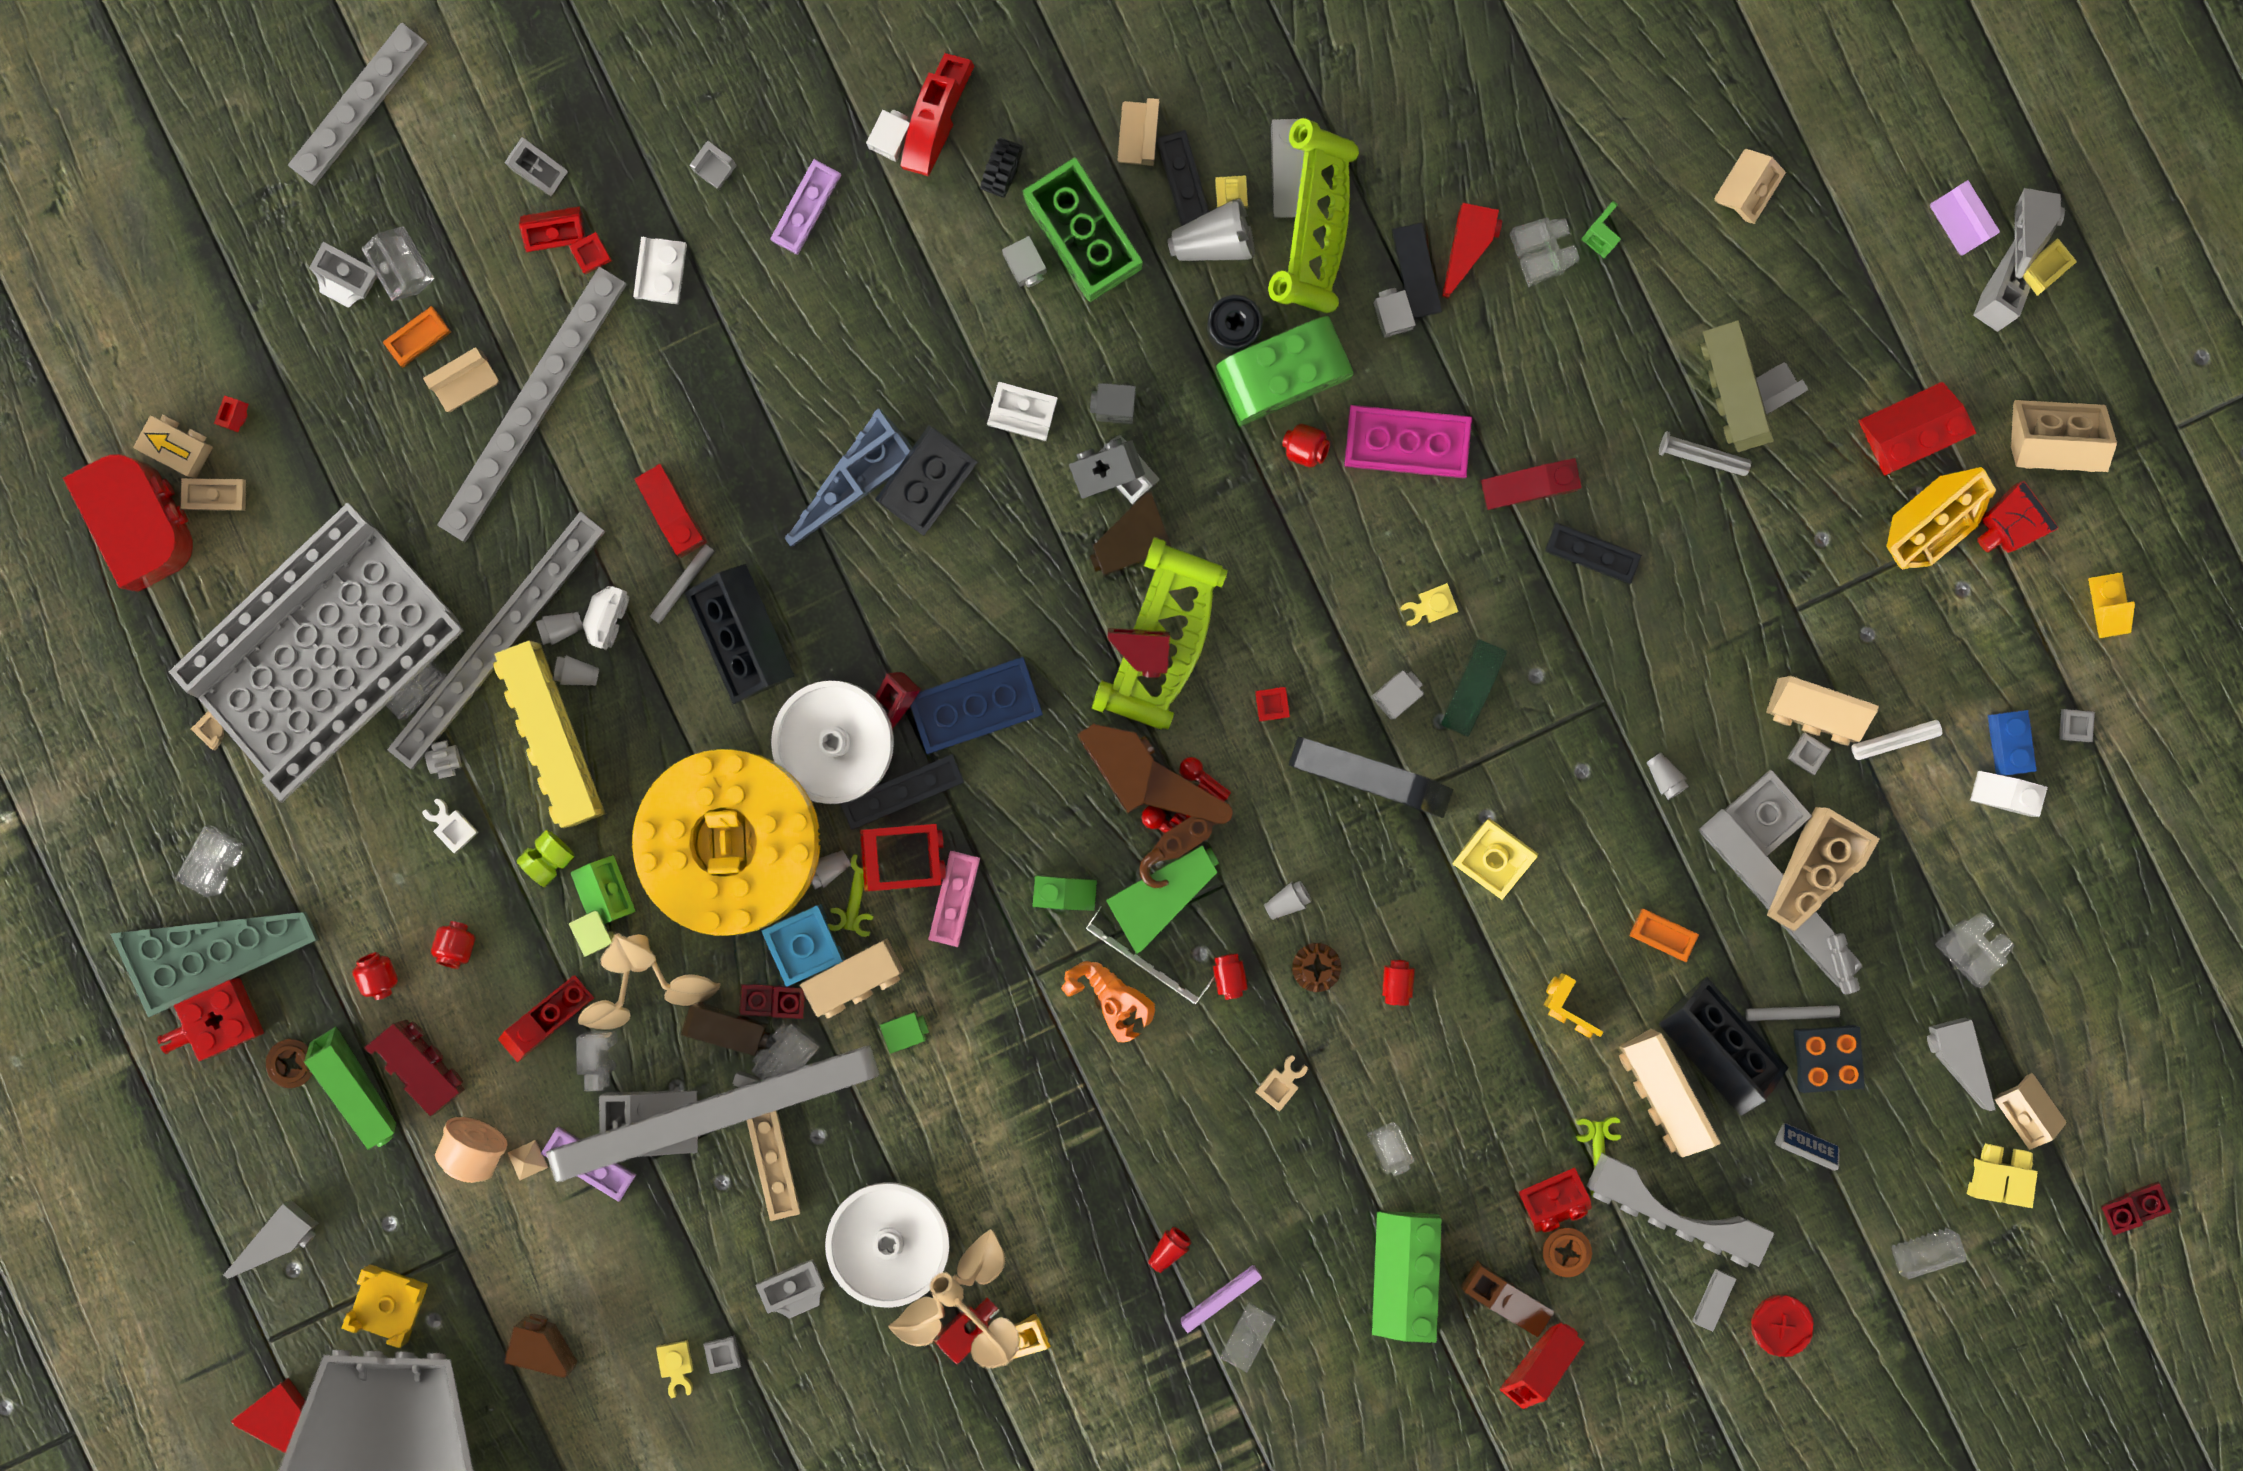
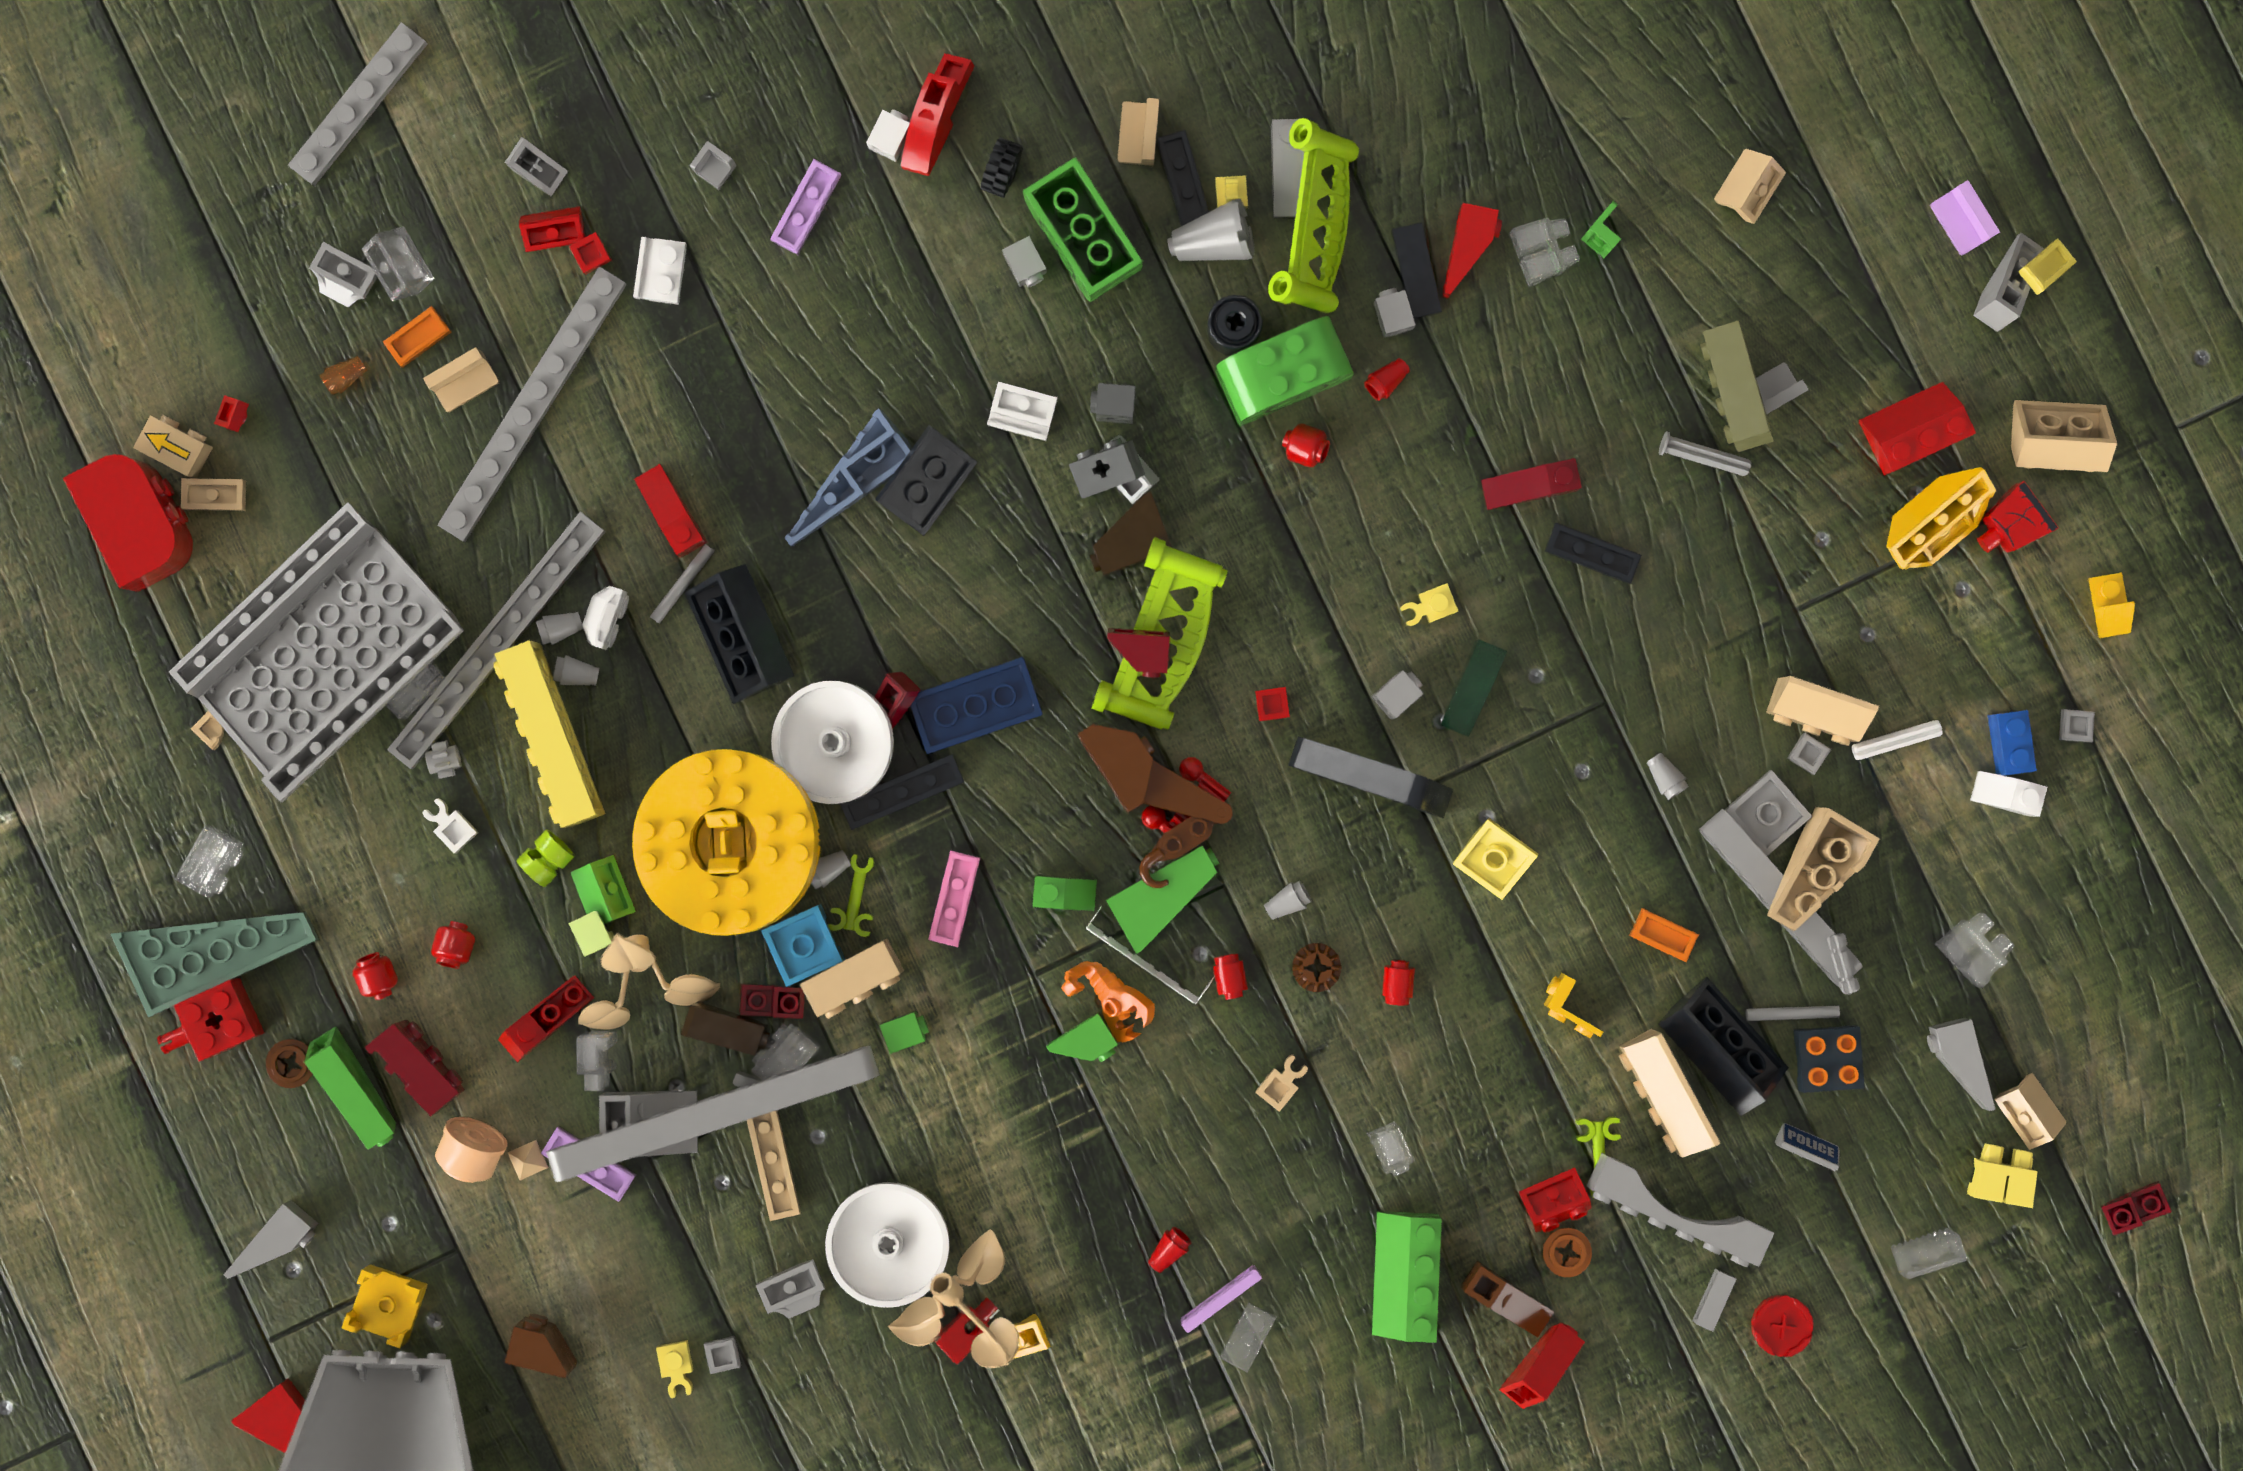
red window [860,824,946,891] -> none
dark pink tile [1344,405,1472,478] -> none
light grey slope [2014,188,2065,278] -> none
none -> clear orange cone [319,355,367,396]
none -> bright green slope [1046,1012,1118,1062]
none -> red cone [1364,358,1410,401]

